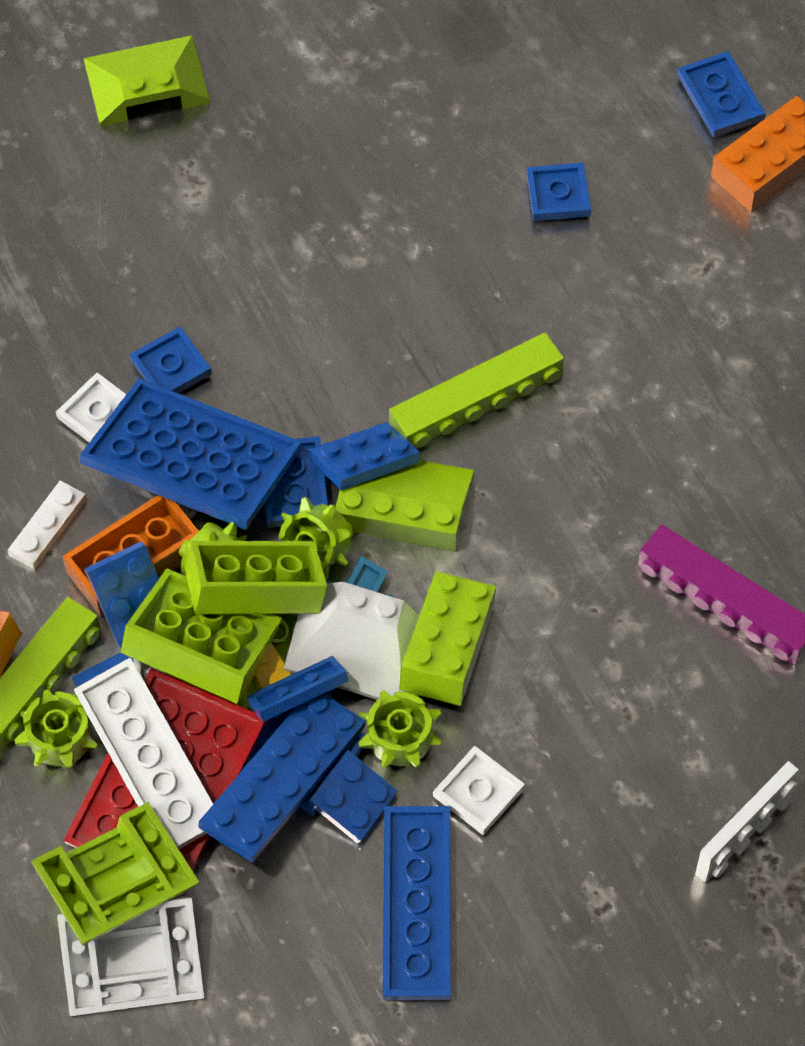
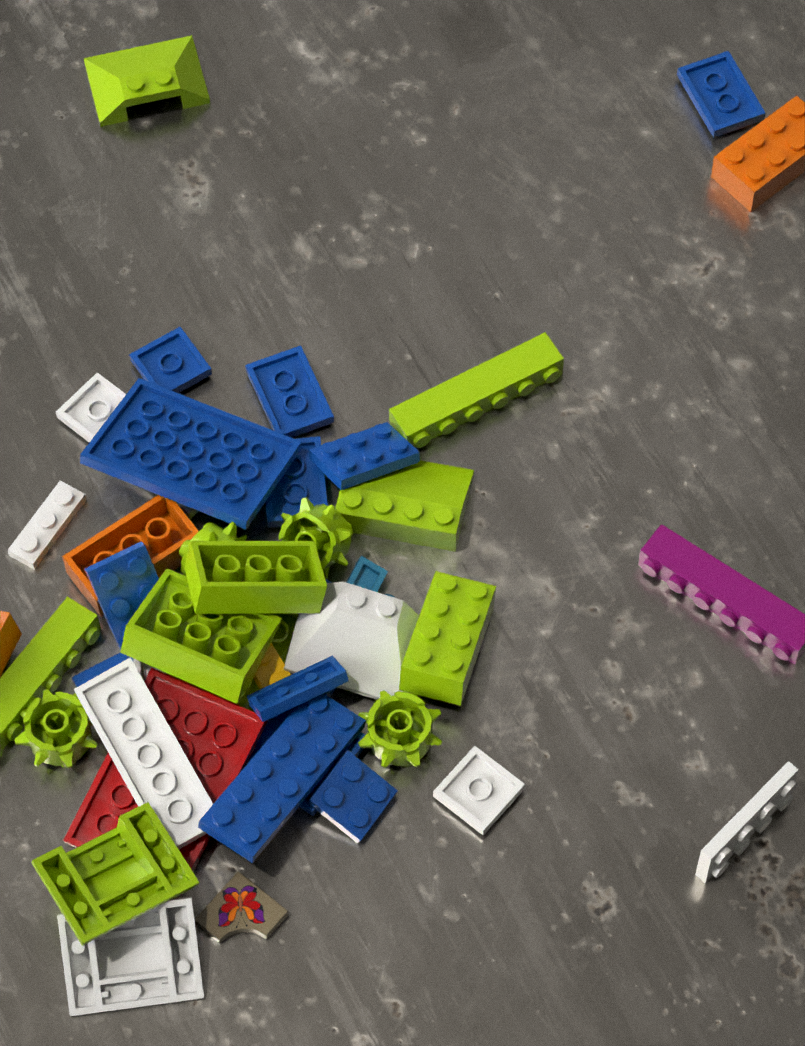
blue plate [383,806,451,1000] -> none
blue plate [526,162,591,221] -> none
none -> dark tan tile [195,871,289,943]
none -> blue plate [245,345,334,438]

